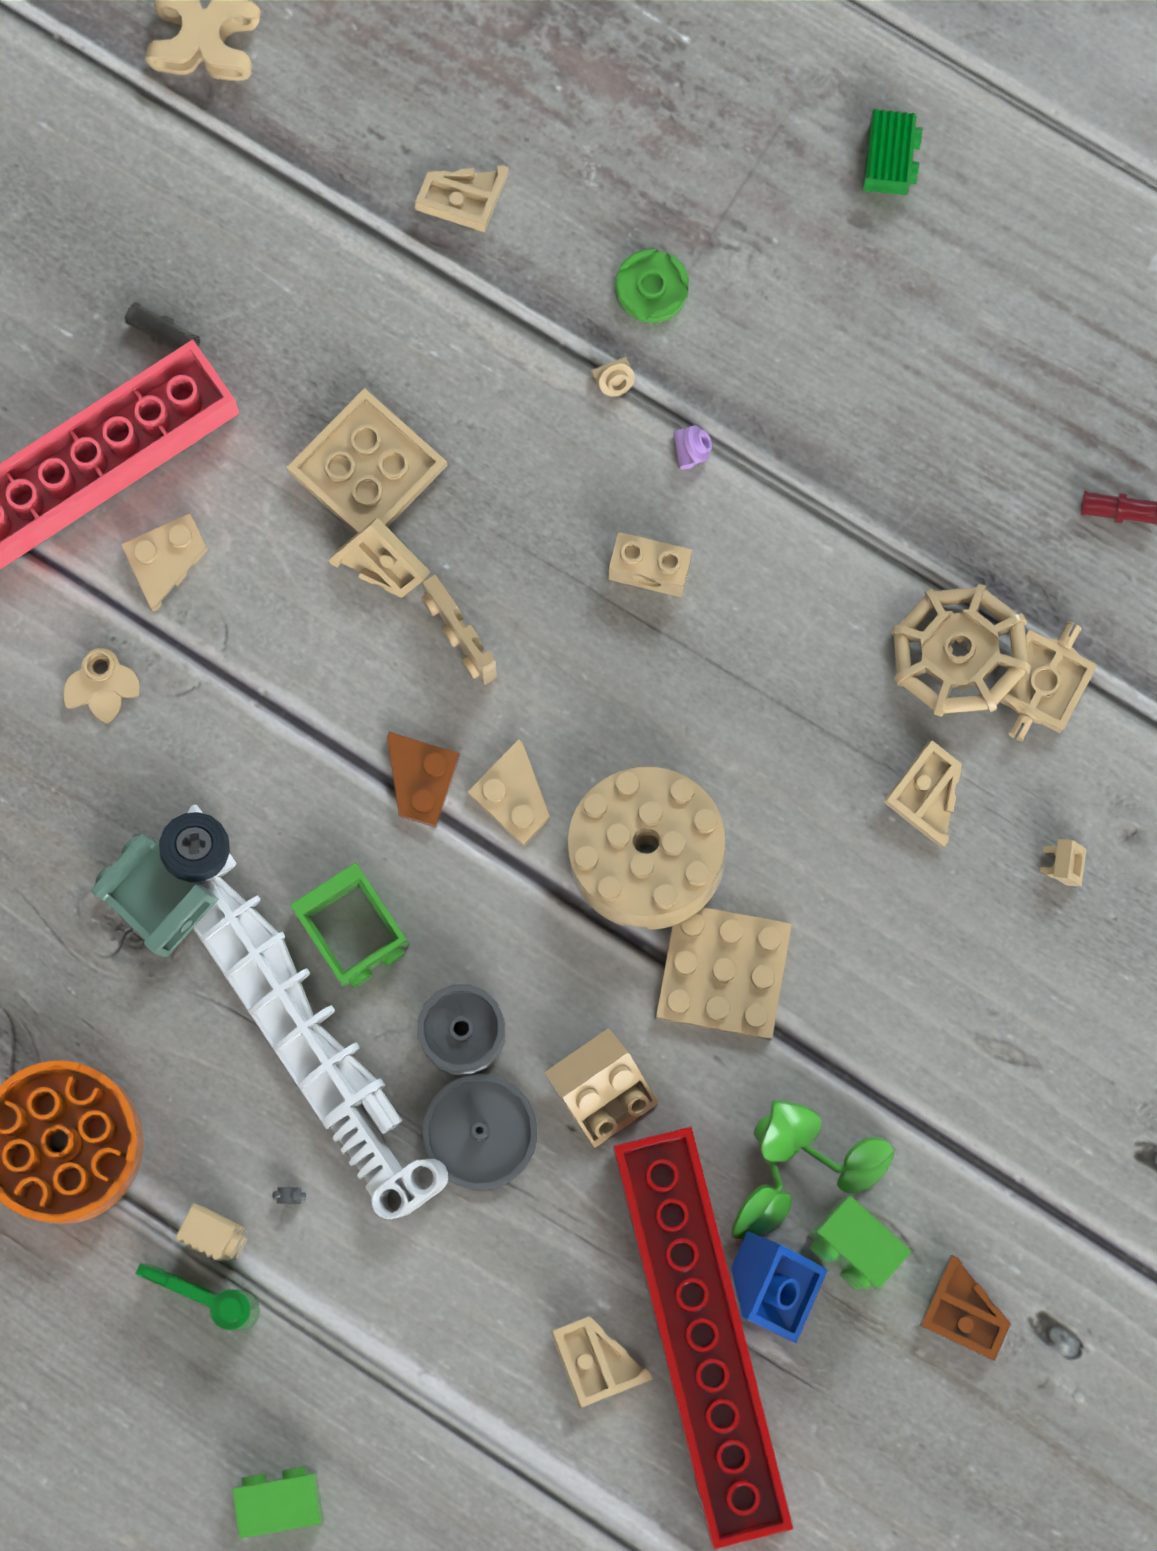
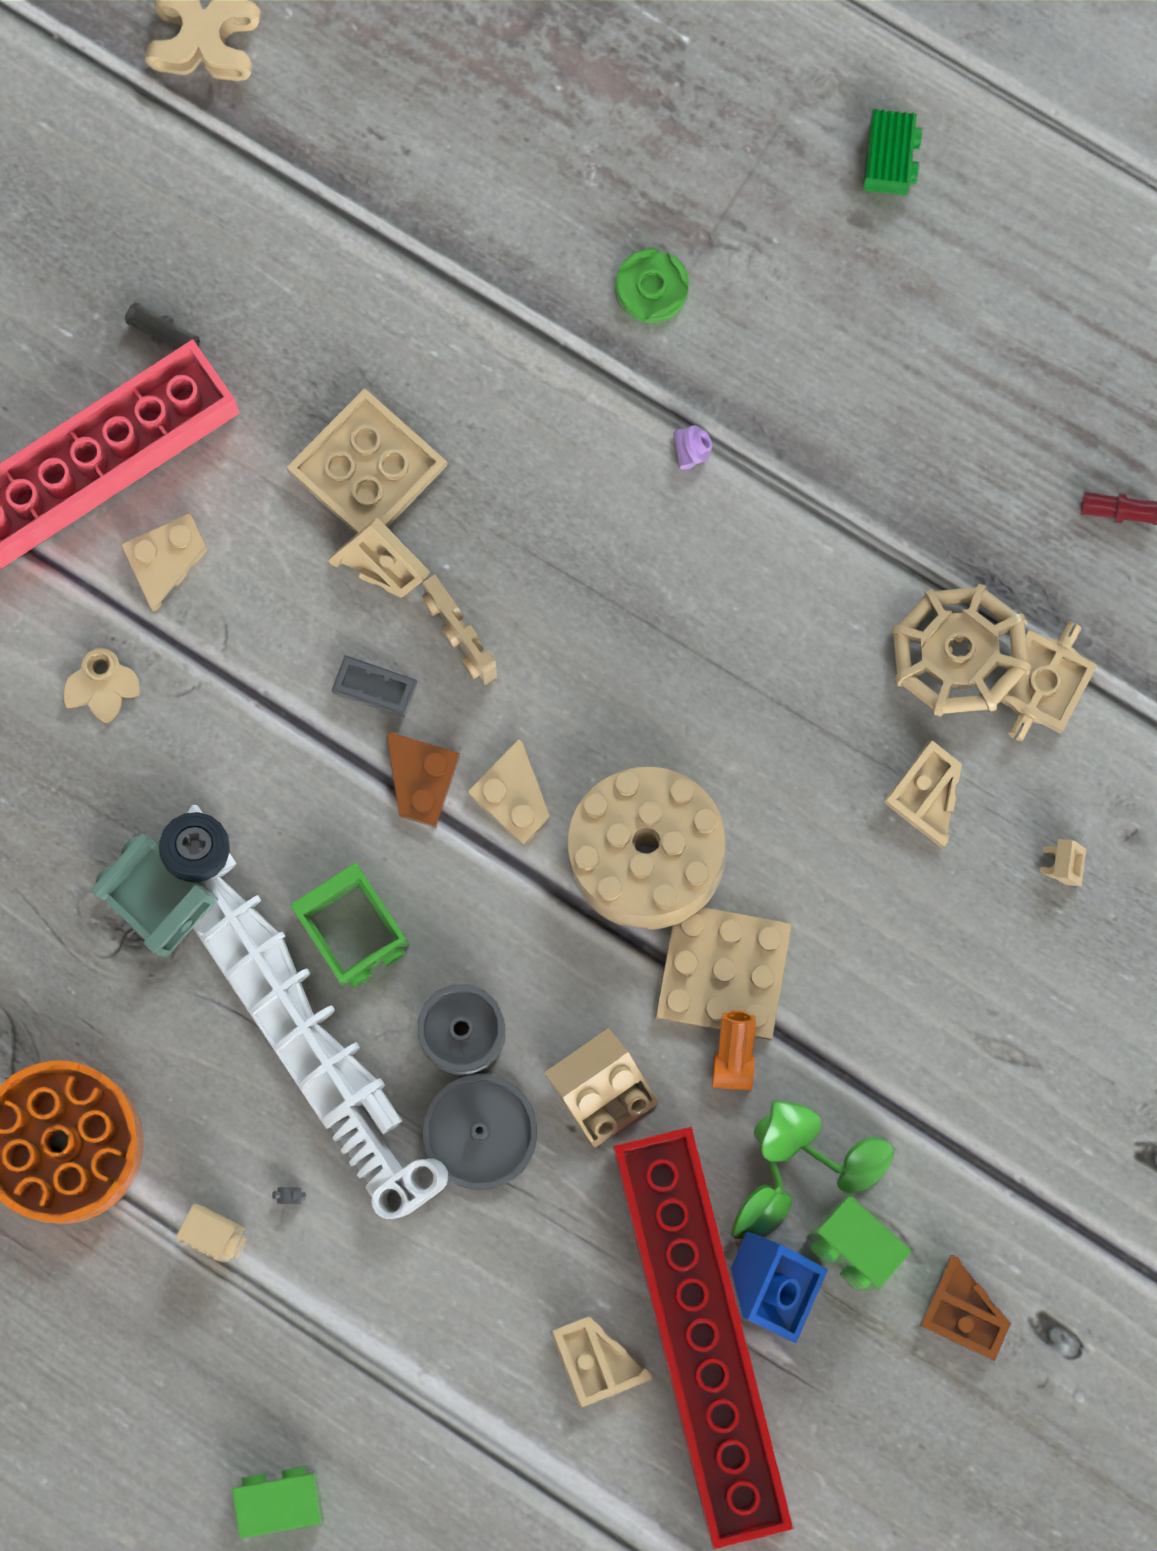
green piece [135,1263,260,1331] -> none
tan wing [415,165,509,232] -> none
tan plate [591,357,635,396] -> none
tan brick [608,532,693,597] -> none
none -> dark grey plate [332,655,418,718]
none -> orange piece [712,1010,756,1091]

